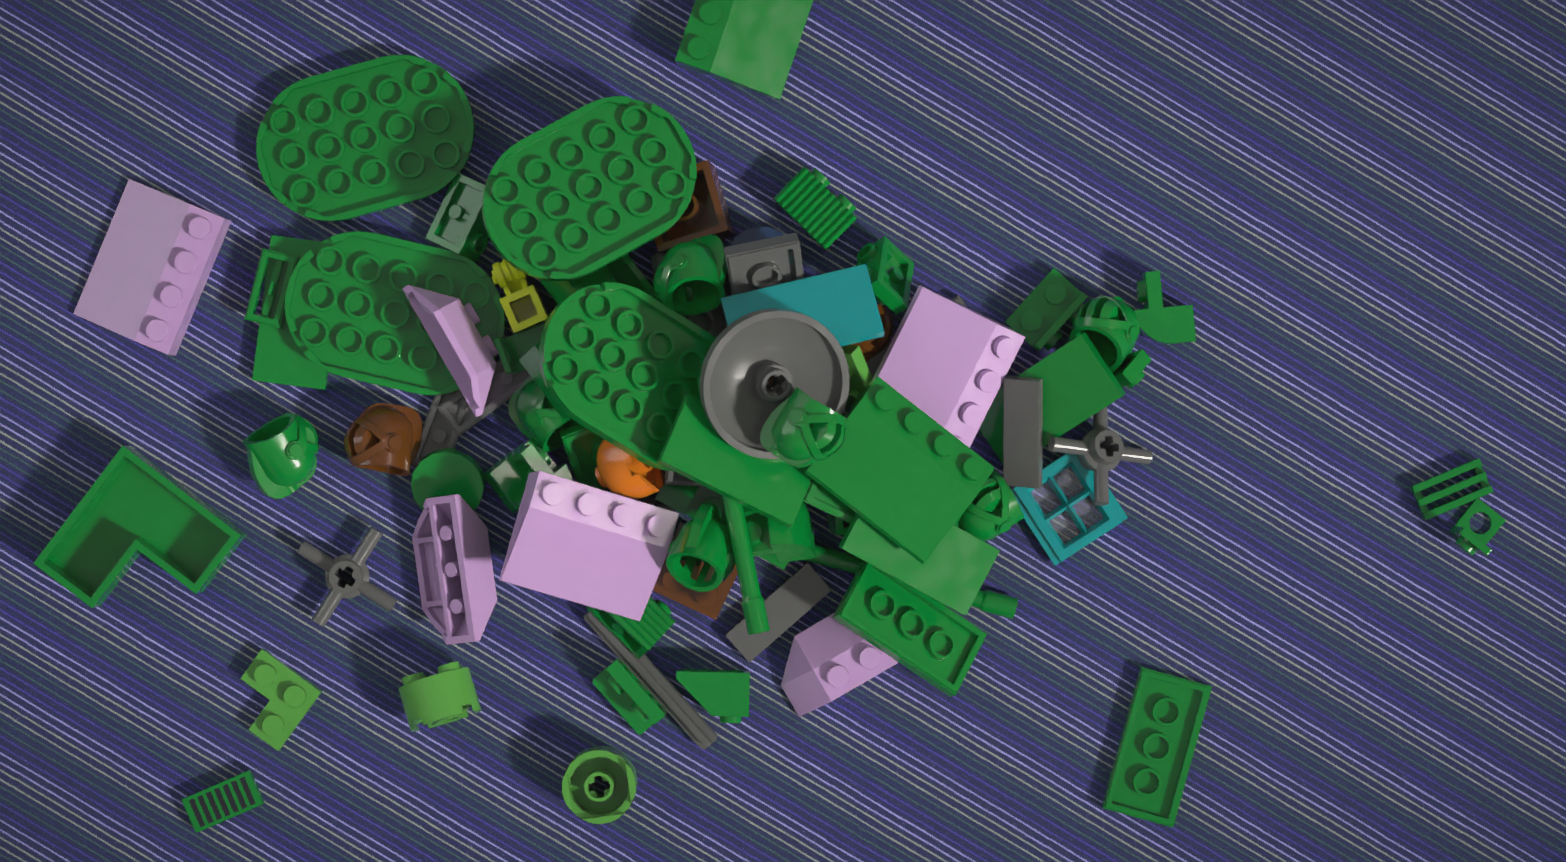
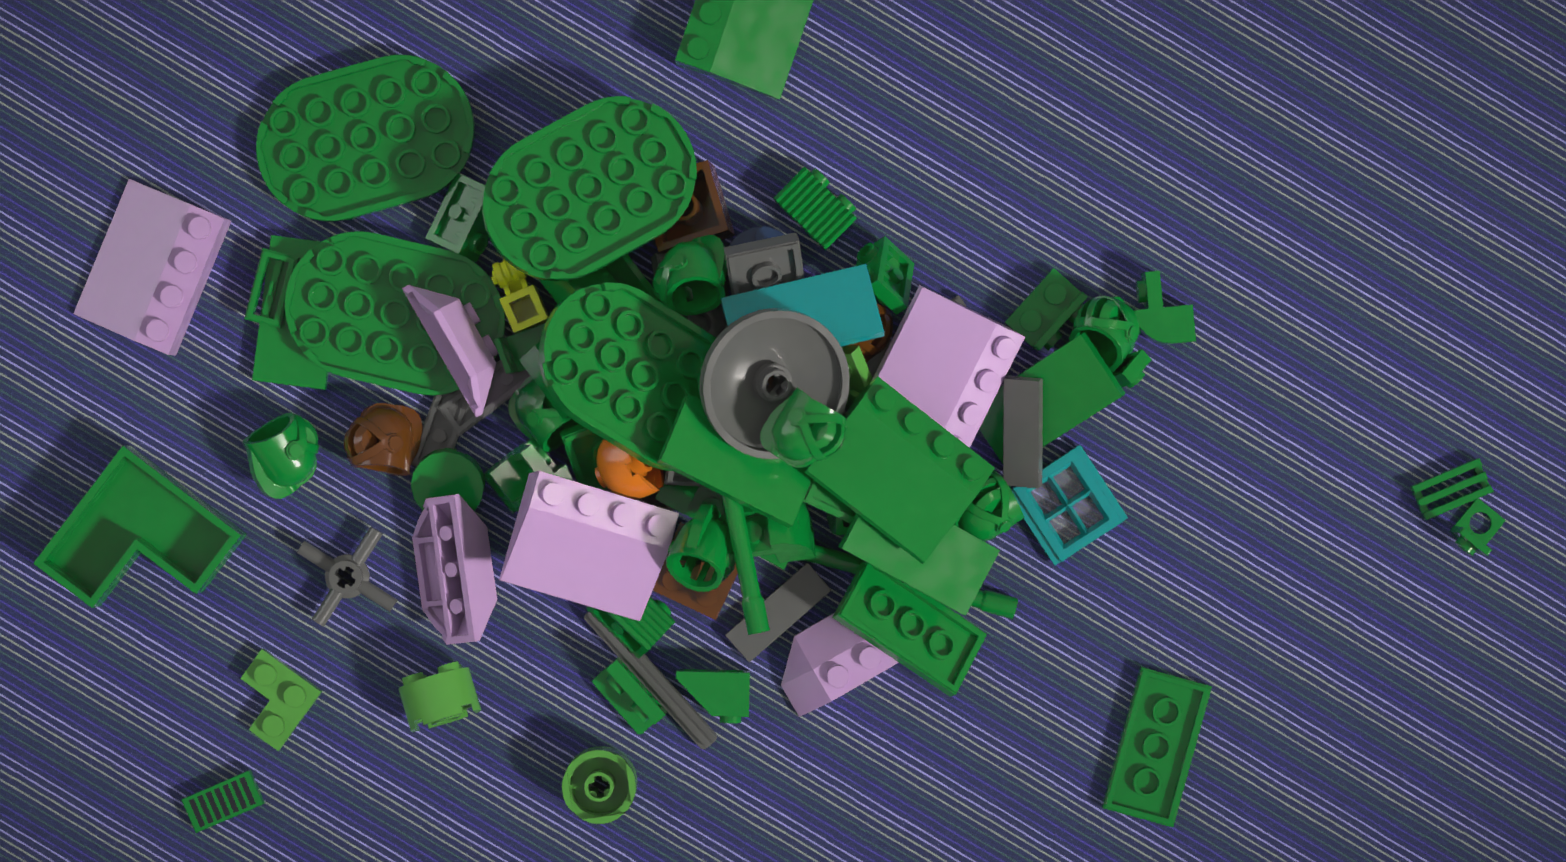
dark grey bar [1048,407,1153,506] -> none

